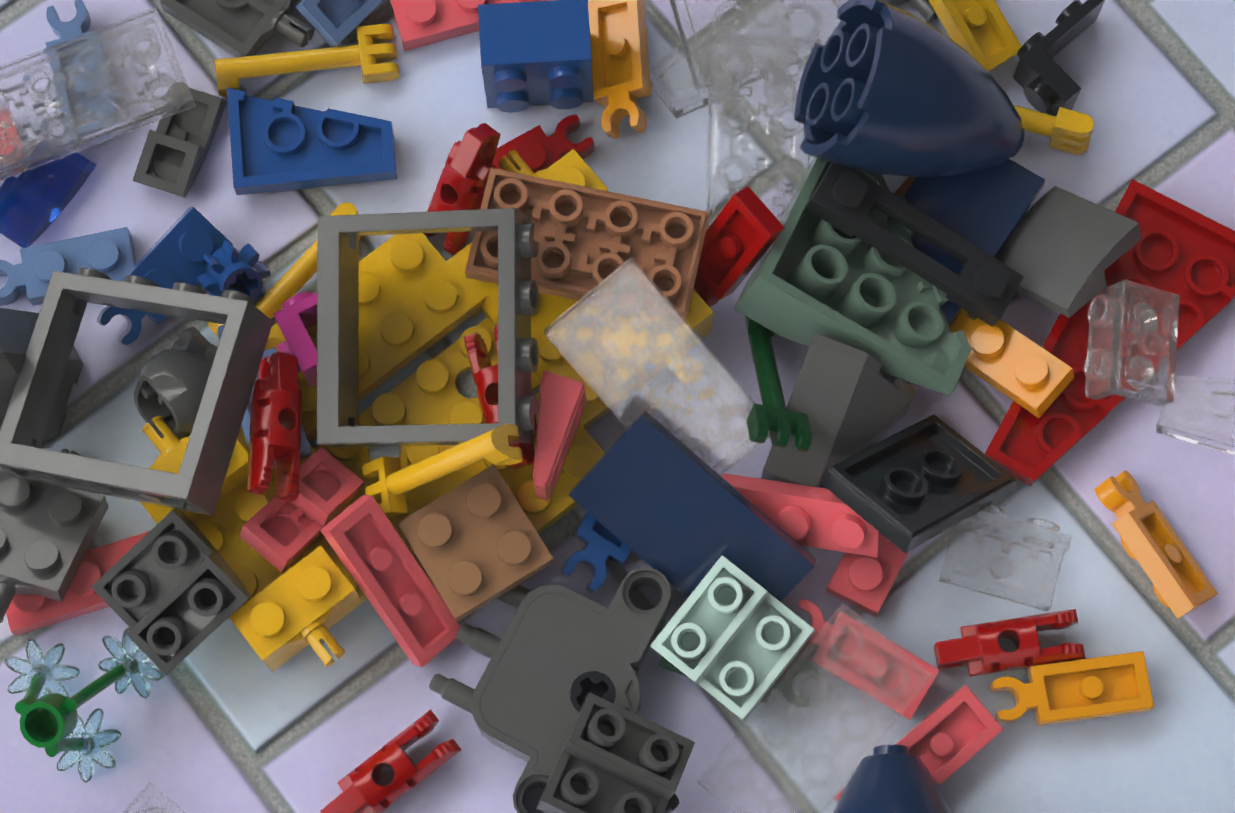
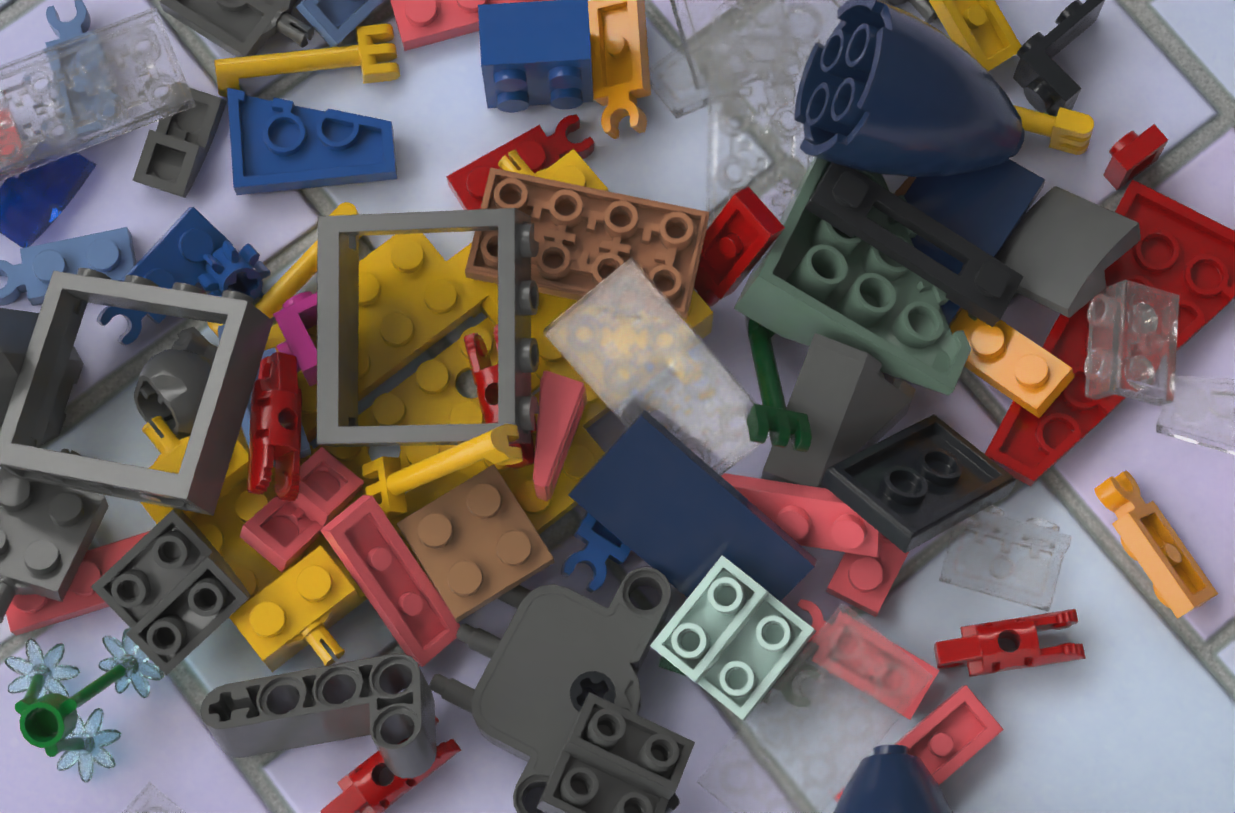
red hinge [423,123,501,256] -> none
light orange plate [989,651,1154,726] -> none
none -> dark grey beam [200,654,437,778]
none -> red plate [1103,124,1168,190]

